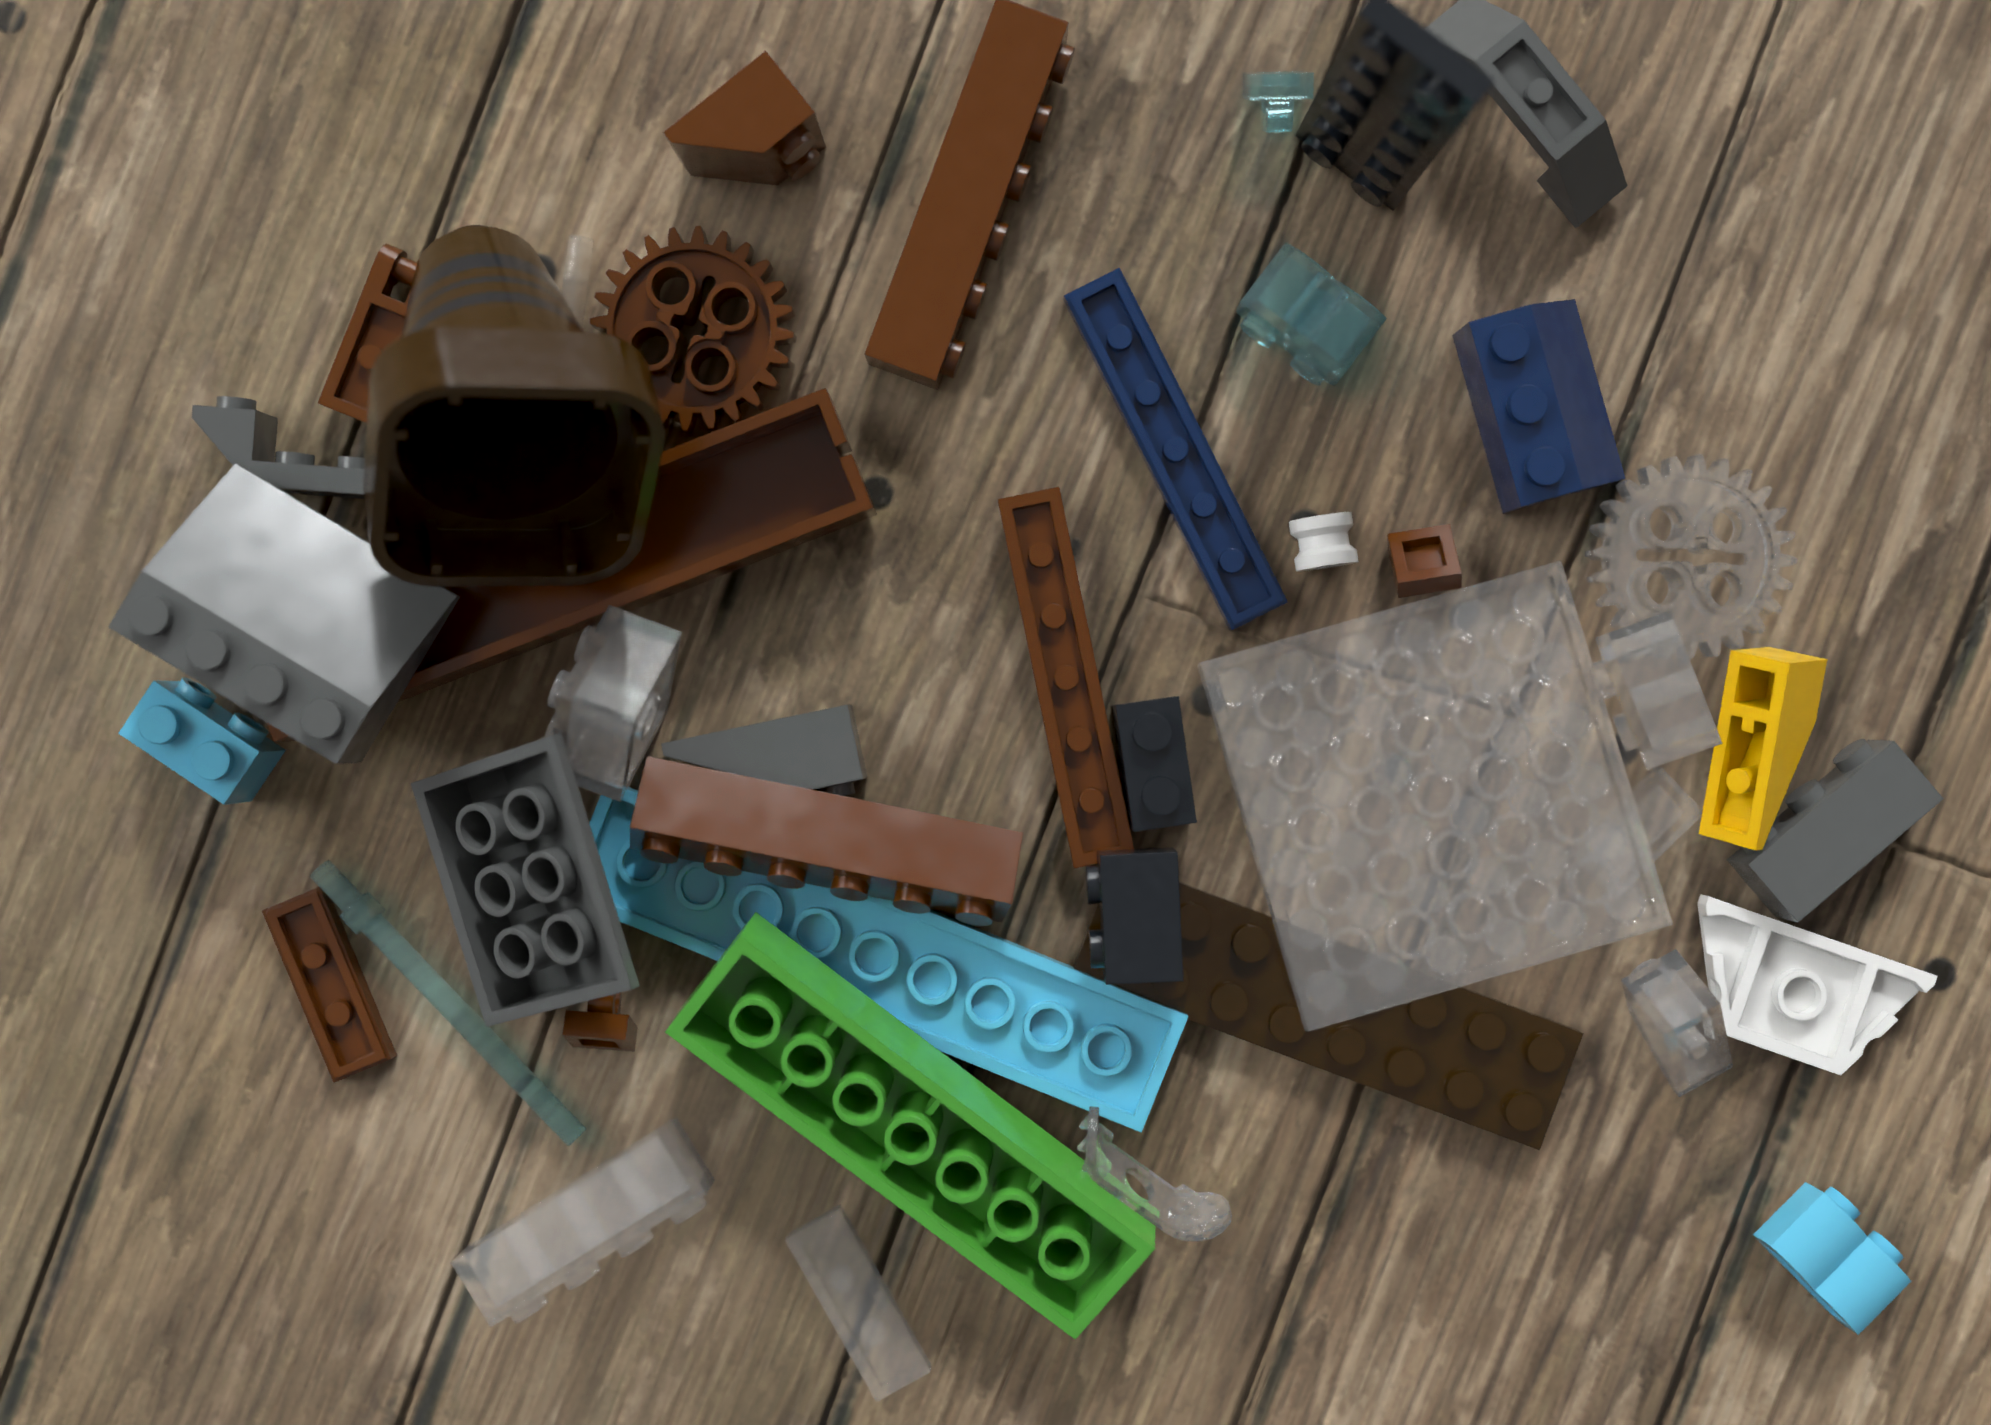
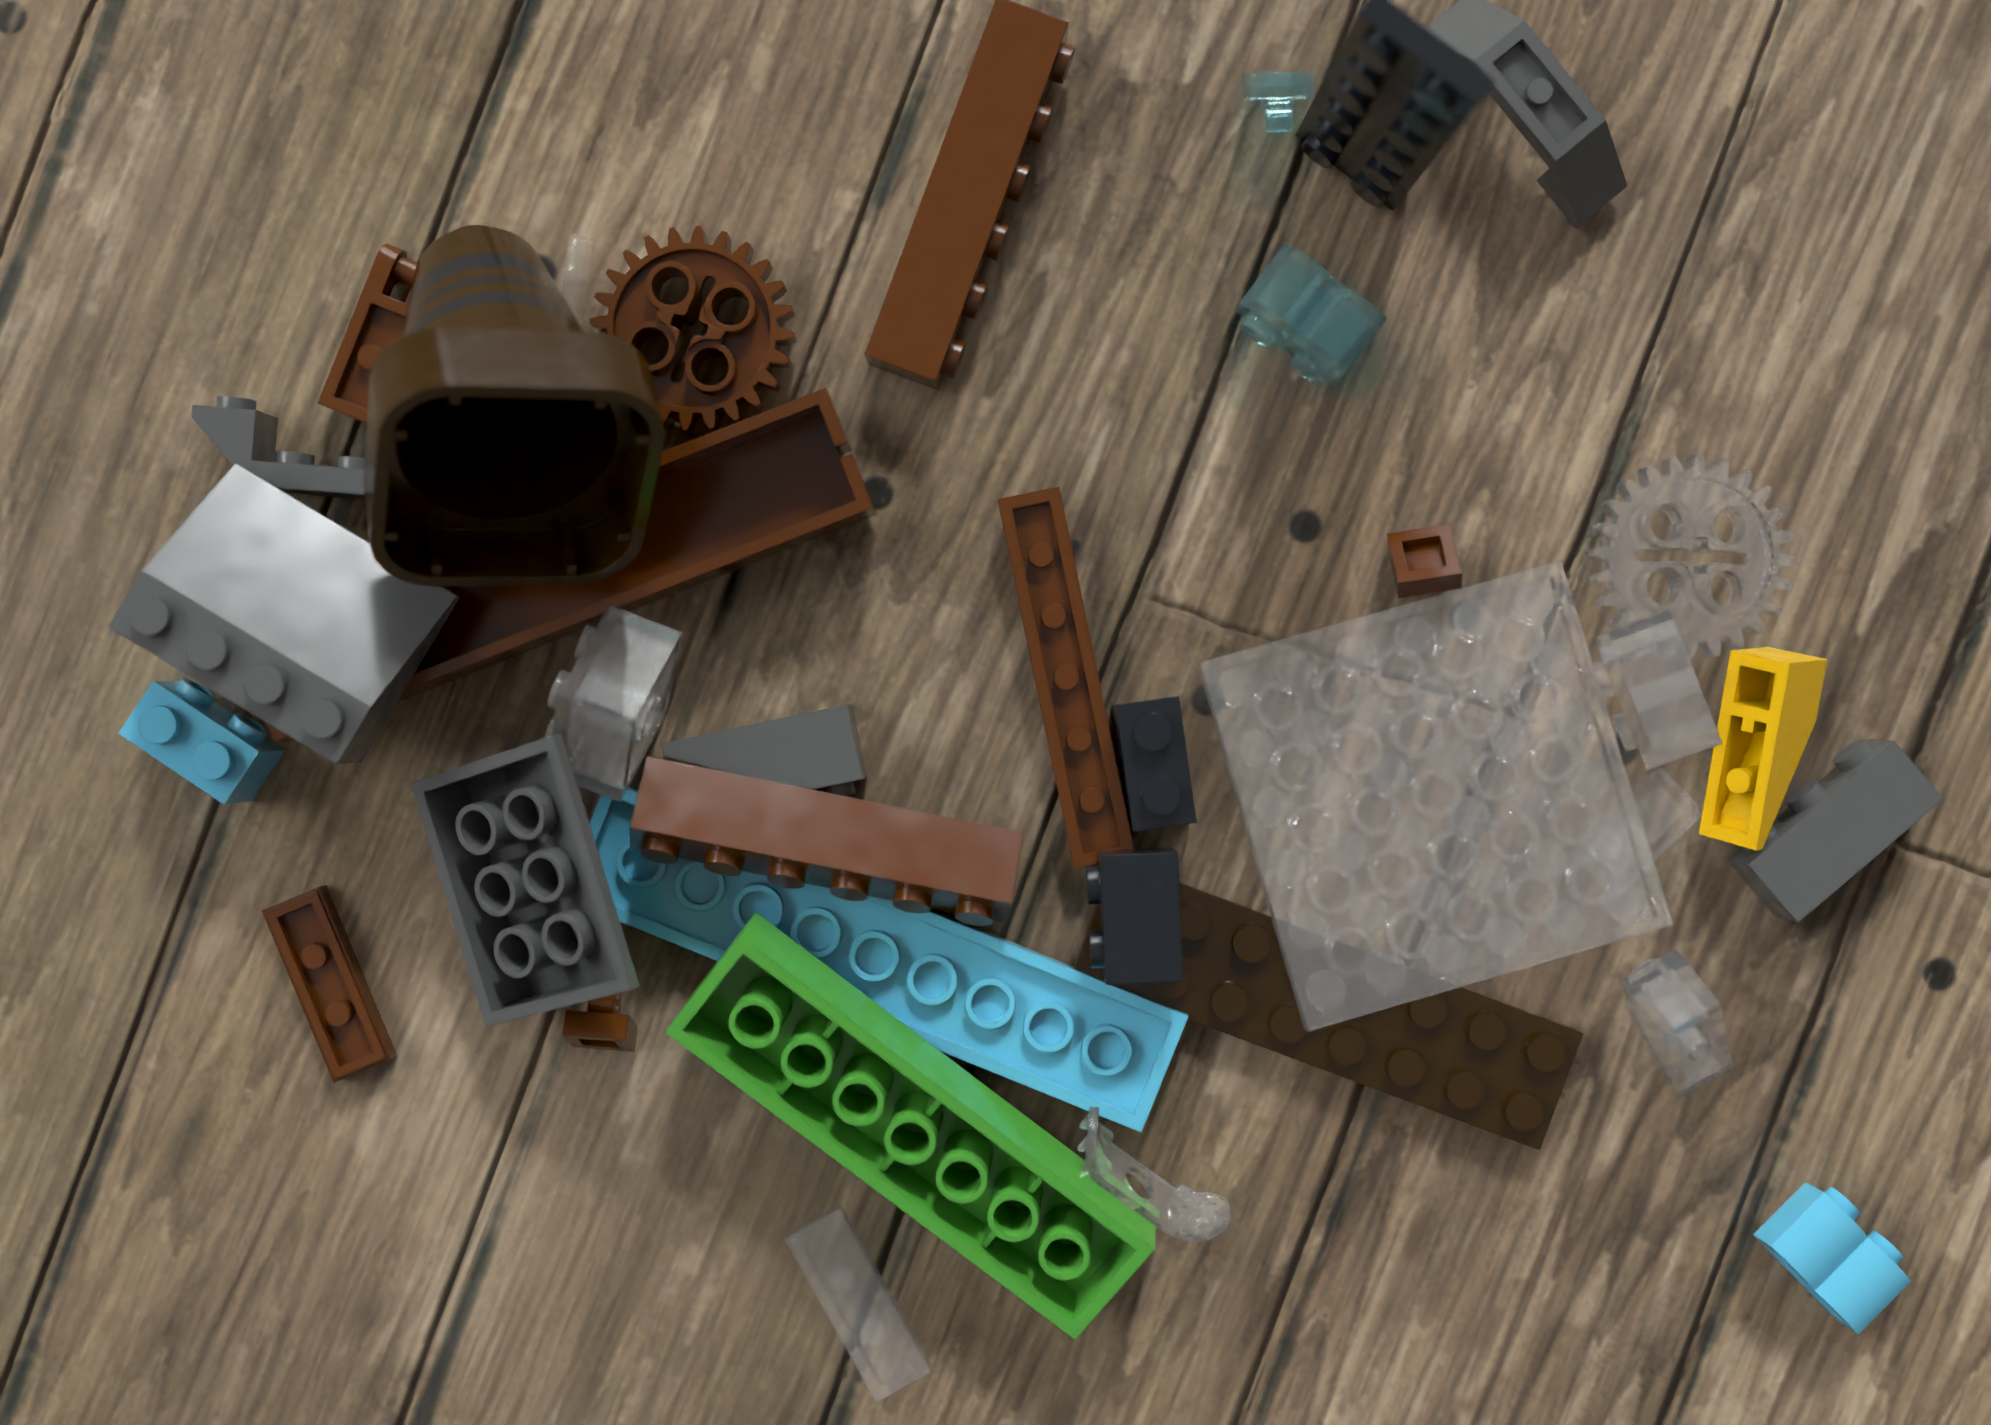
clear light blue bar [310,860,586,1146] -> none
clear brick [451,1117,715,1327] -> none
reddish brown slope [663,51,826,186] -> none
dark blue tile [1063,267,1288,631] -> none
white wheel [1289,512,1359,572] -> none
dark blue slope [1452,299,1626,514] -> none
white wing [1697,894,1938,1075] -> none

